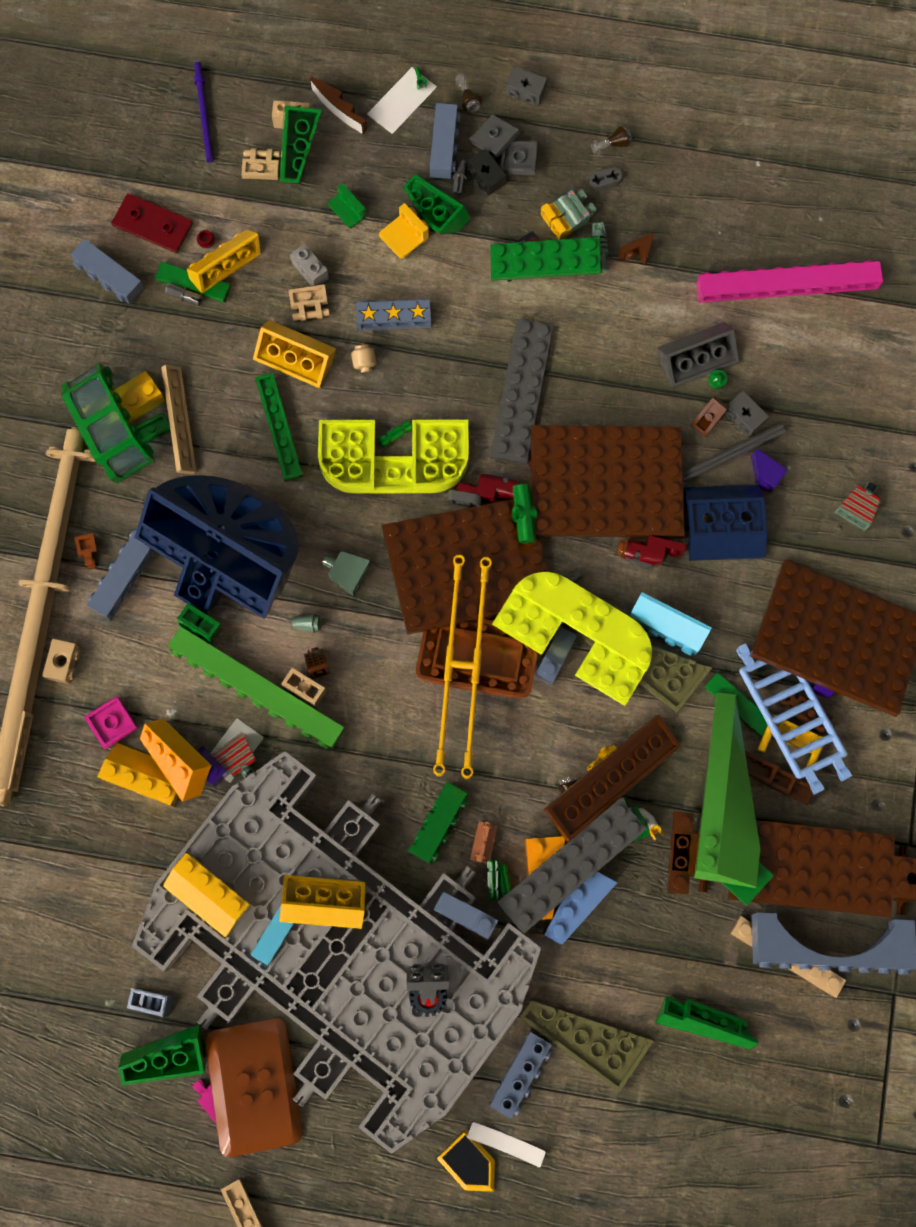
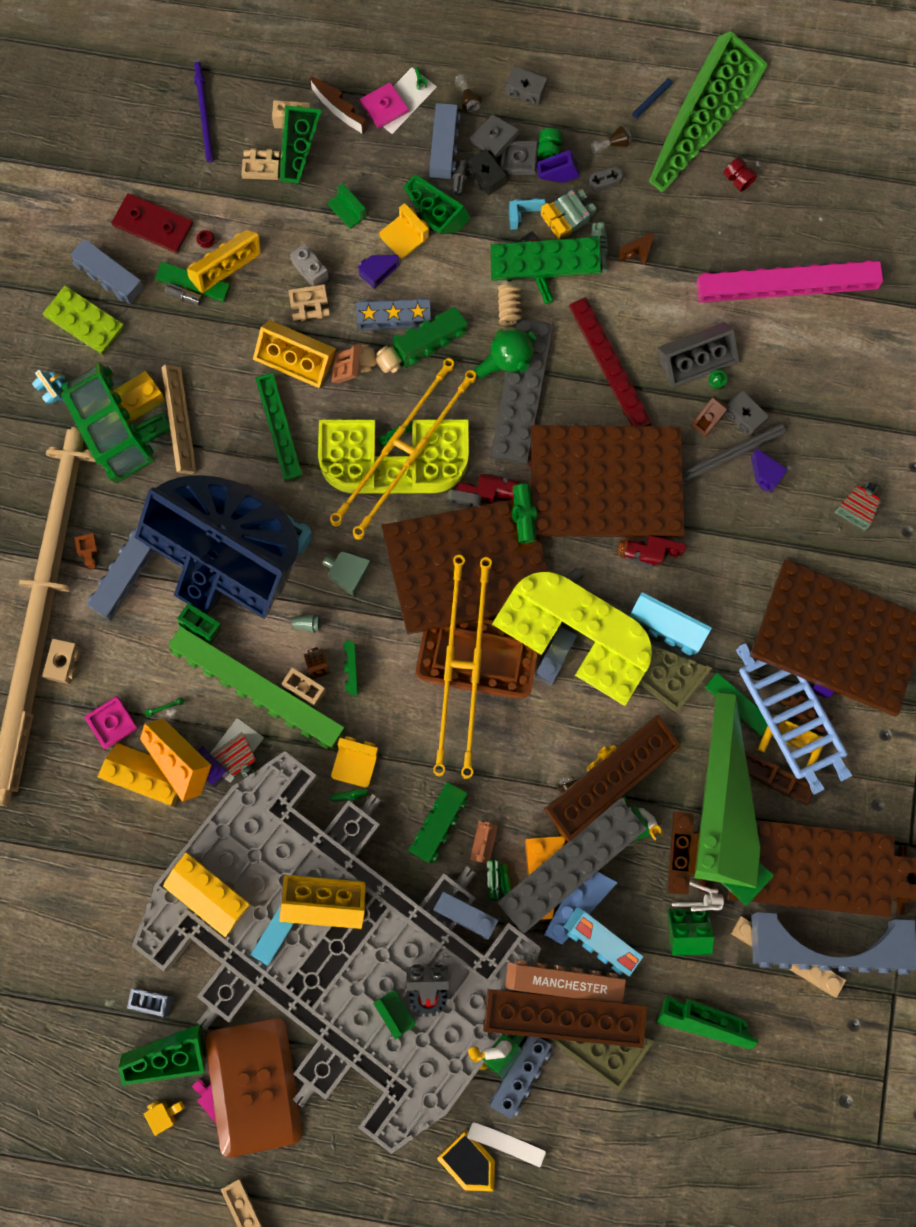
dark blue slope [683,485,767,561] -> none
none -> medium azure hips [32,370,65,405]
none -> lime plate [42,286,125,355]
none -> yellow brick [143,1100,185,1136]
none -> green hinge [145,698,184,717]
none -> medium azure bracket [286,514,313,555]
none -> green piece [329,788,368,802]
none -> yellow bar [330,358,476,540]
none -> yellow bracket [331,736,379,788]
none -> nougat plate [332,344,363,384]
none -> green plate [343,640,358,697]
none -> dark purple slope [358,255,400,289]
none -> dark pink plate [360,82,409,129]
none -> green panel [373,990,416,1040]
none -> tan head [376,345,402,373]
none -> green wedge [393,307,468,368]
none -> torso [468,1034,525,1079]
none -> green piece [474,328,537,380]
none -> reddish brown plate [483,988,647,1048]
none -> tan piece [498,284,522,326]
none -> nougat brick [505,960,626,1003]
none -> medium azure bracket [509,198,546,230]
none -> green axle [534,277,554,305]
none -> green wheel [537,128,563,161]
none -> dark purple slope [537,150,580,183]
none -> medium azure brick [563,907,643,977]
none -> dark red plate [569,297,652,426]
none -> dark blue bar [632,78,673,119]
none -> bright green wedge [649,31,768,192]
none -> green slope [668,909,714,955]
none -> white plant [672,880,724,911]
none -> dark red wheel [723,157,758,192]

